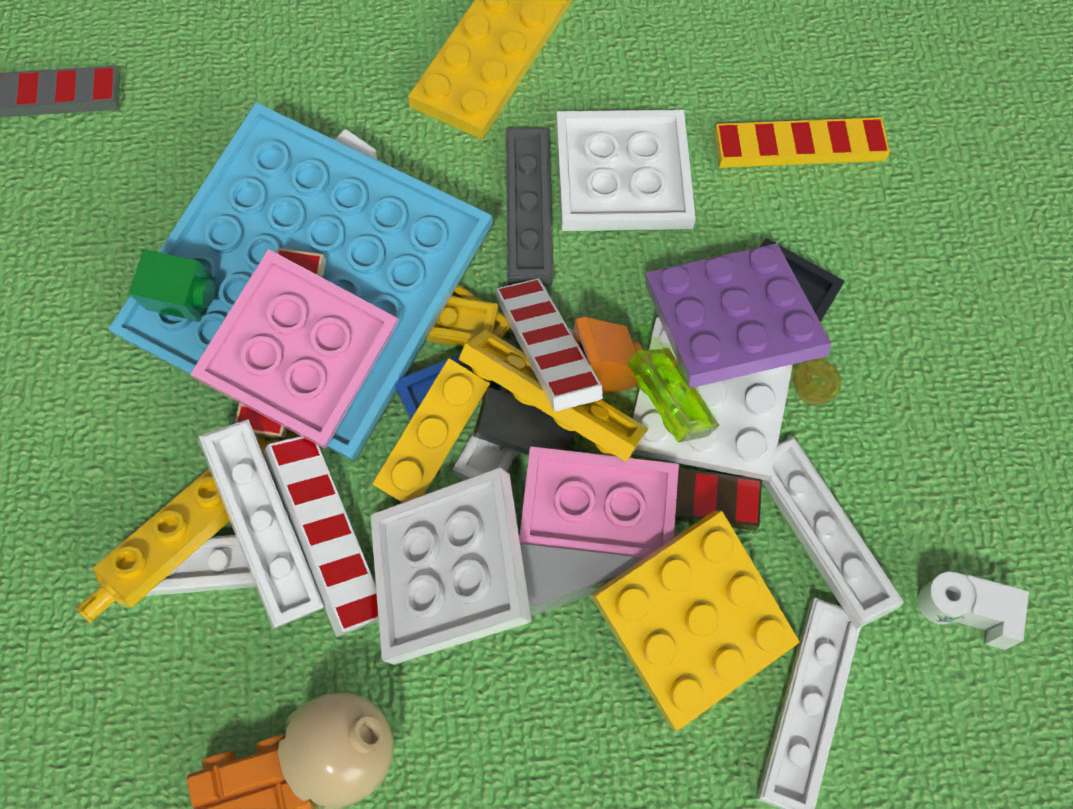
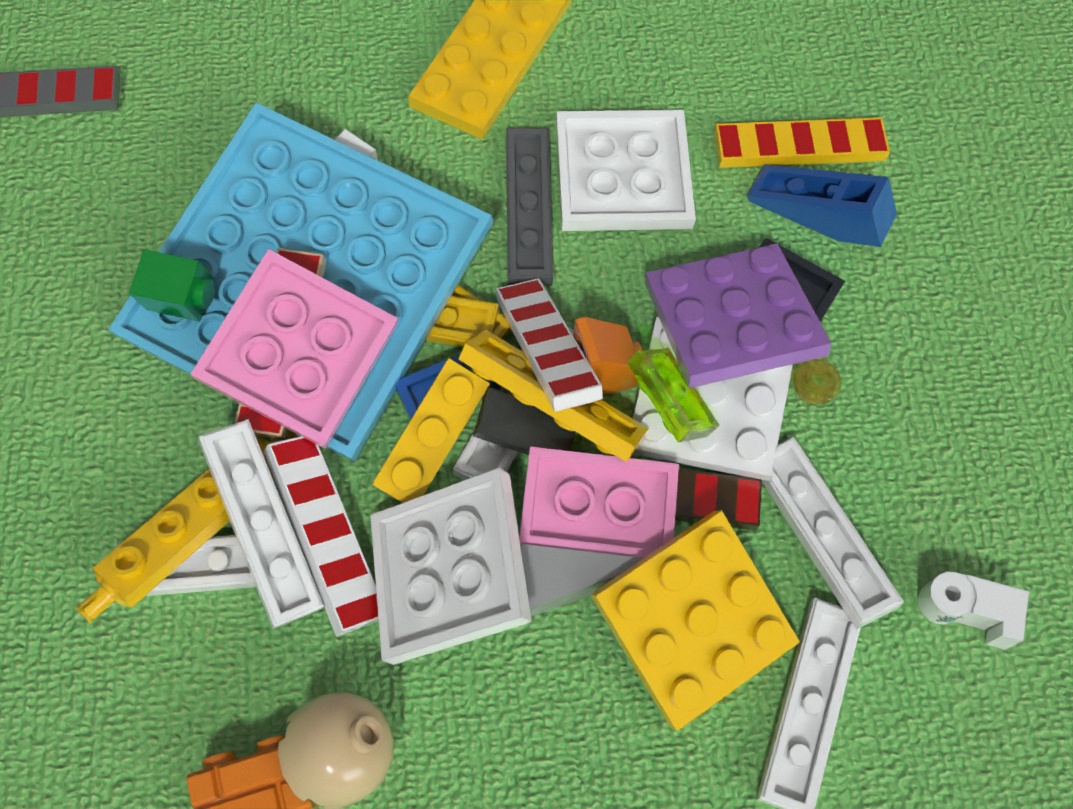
none -> blue slope [748,164,897,247]

